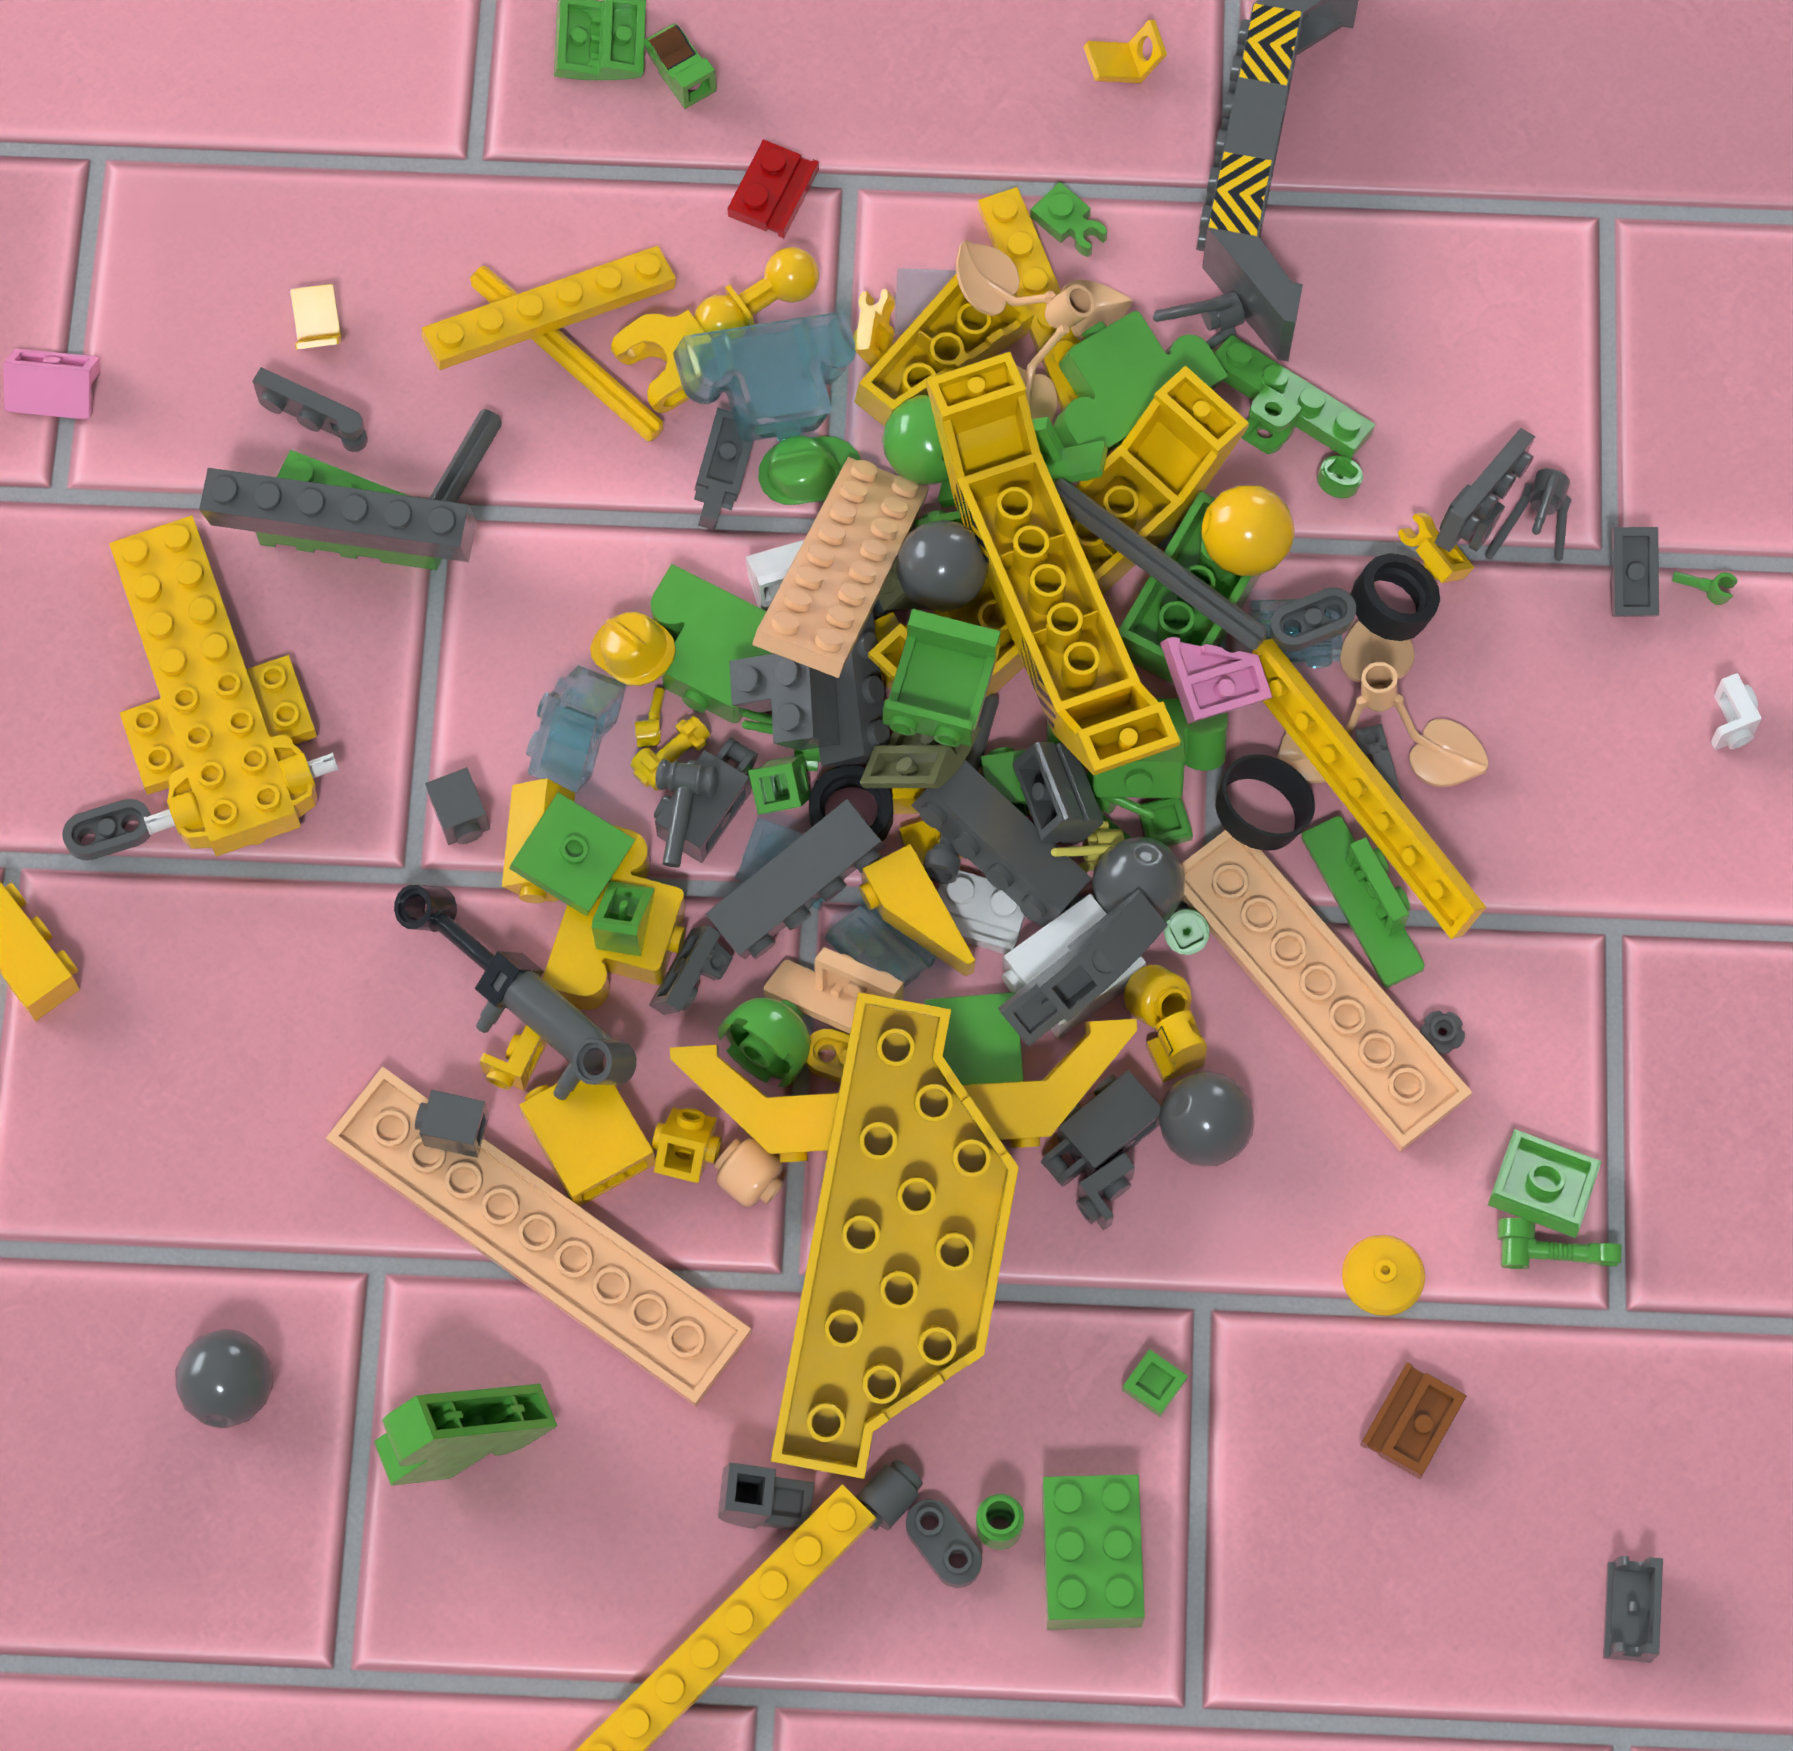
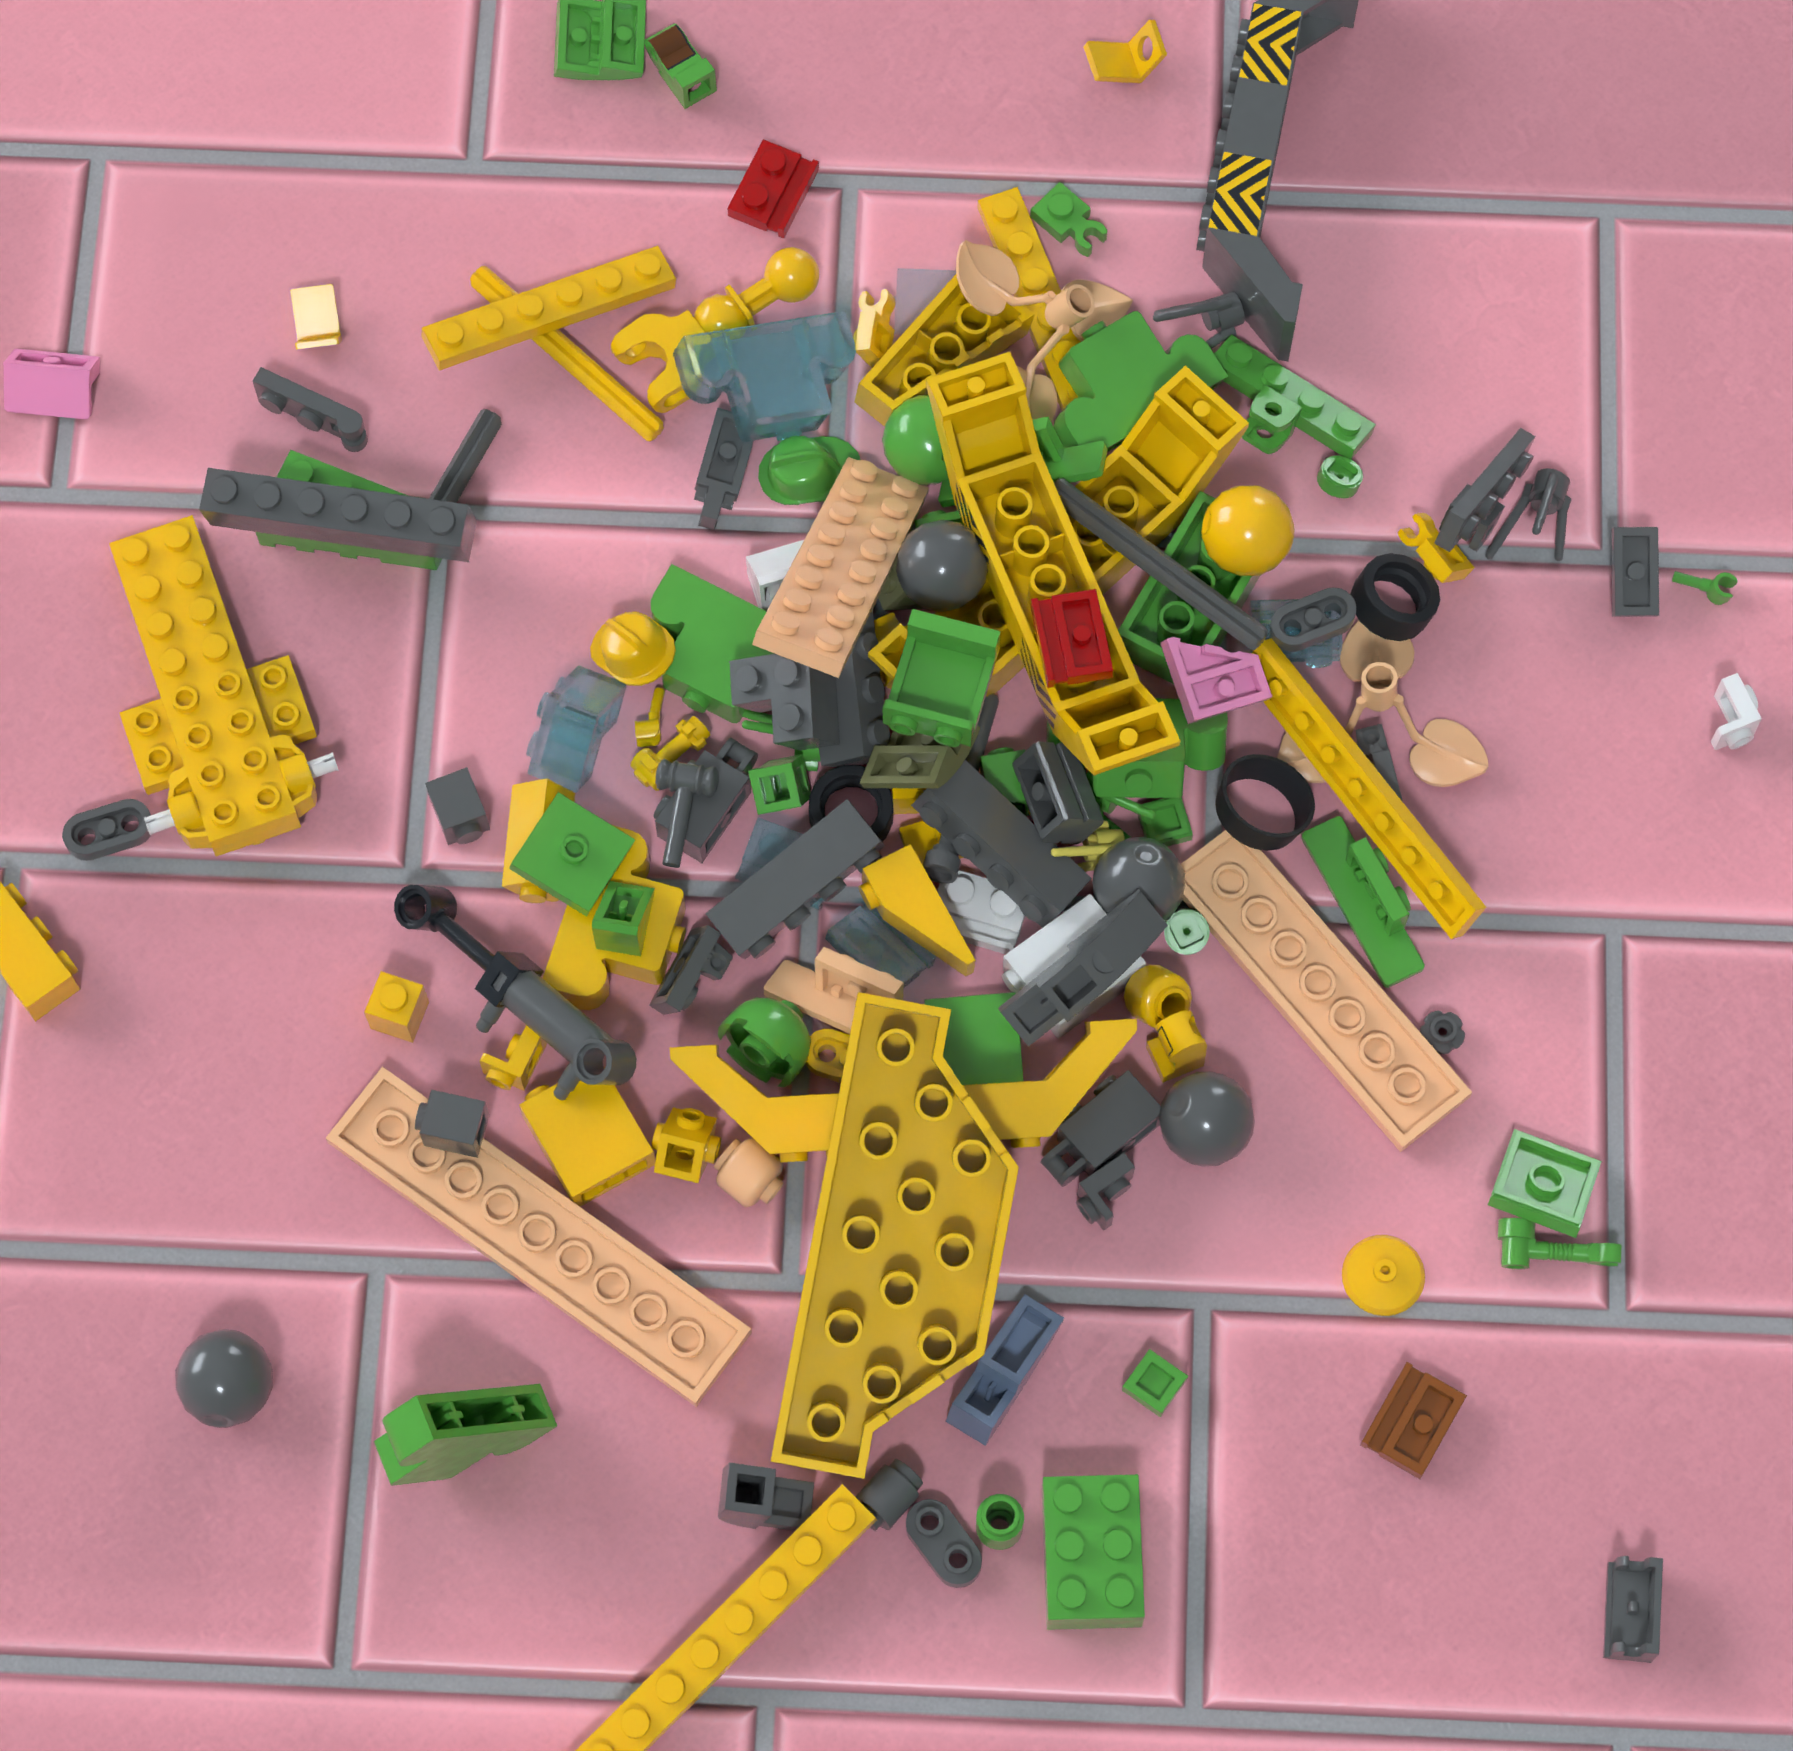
none -> yellow brick [364,971,429,1043]
none -> sand blue slope [946,1294,1064,1446]
none -> red plate [1030,589,1113,688]

